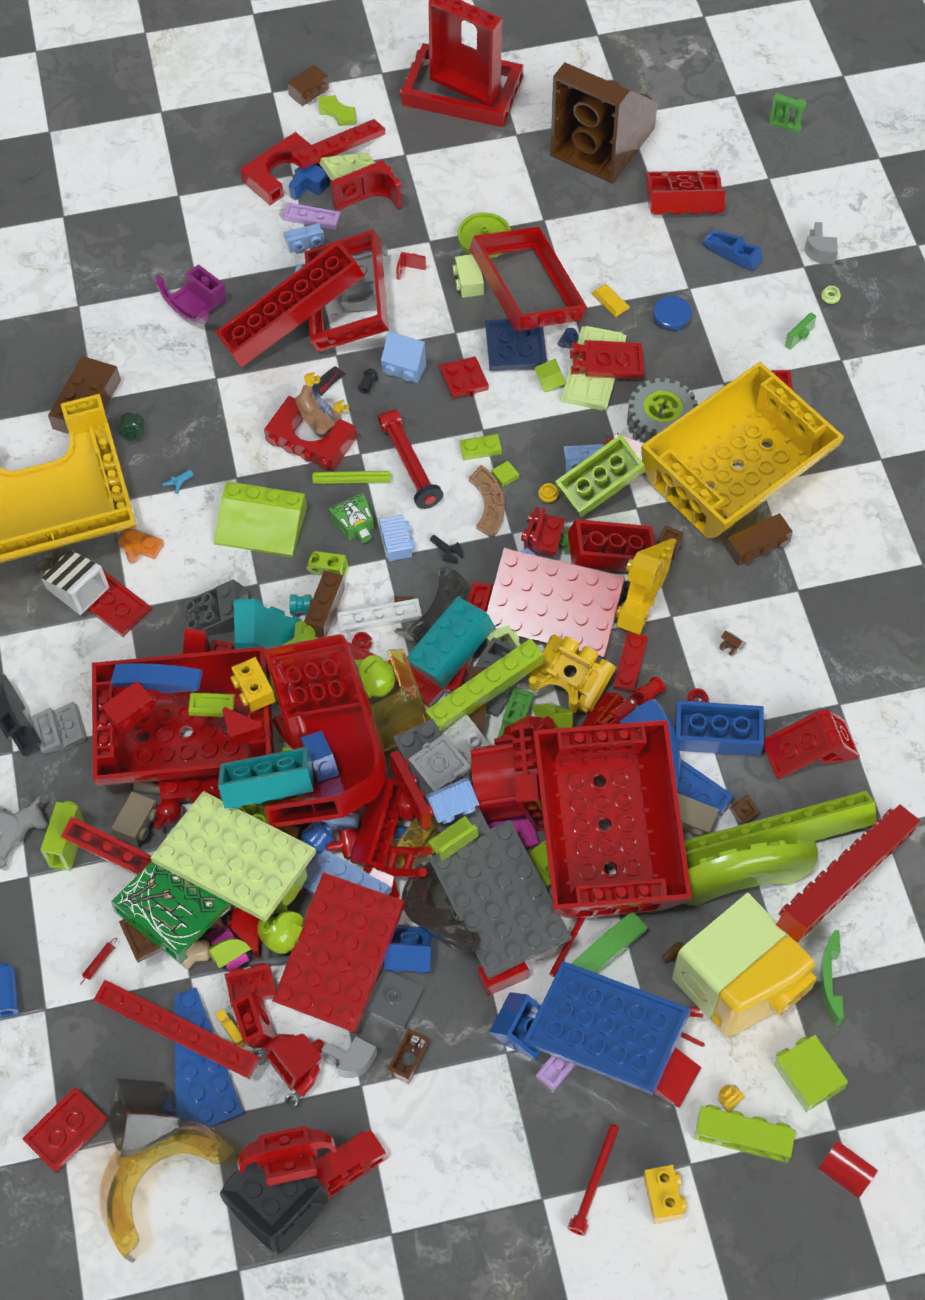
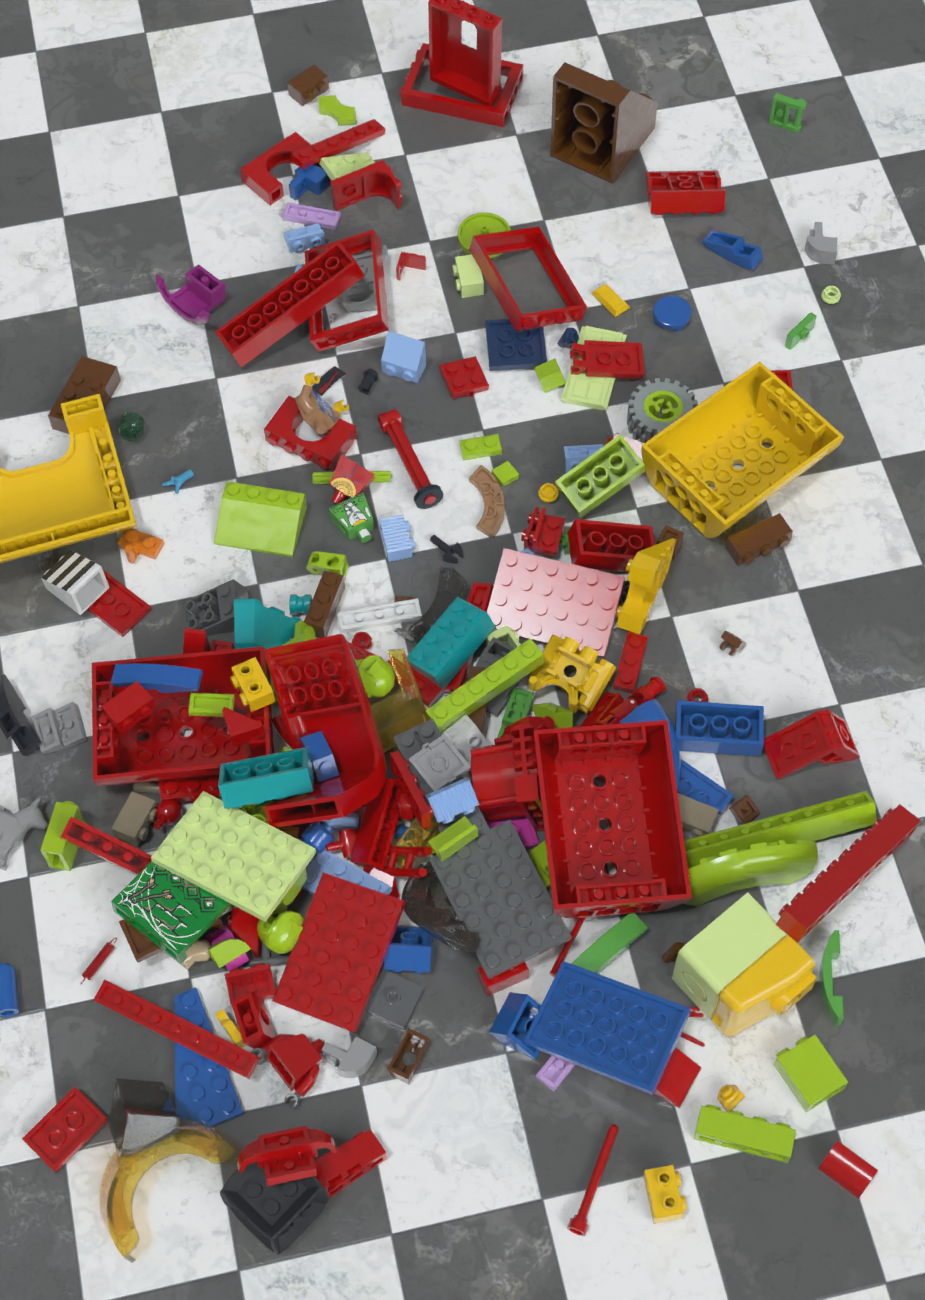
none -> torso [329,455,375,504]

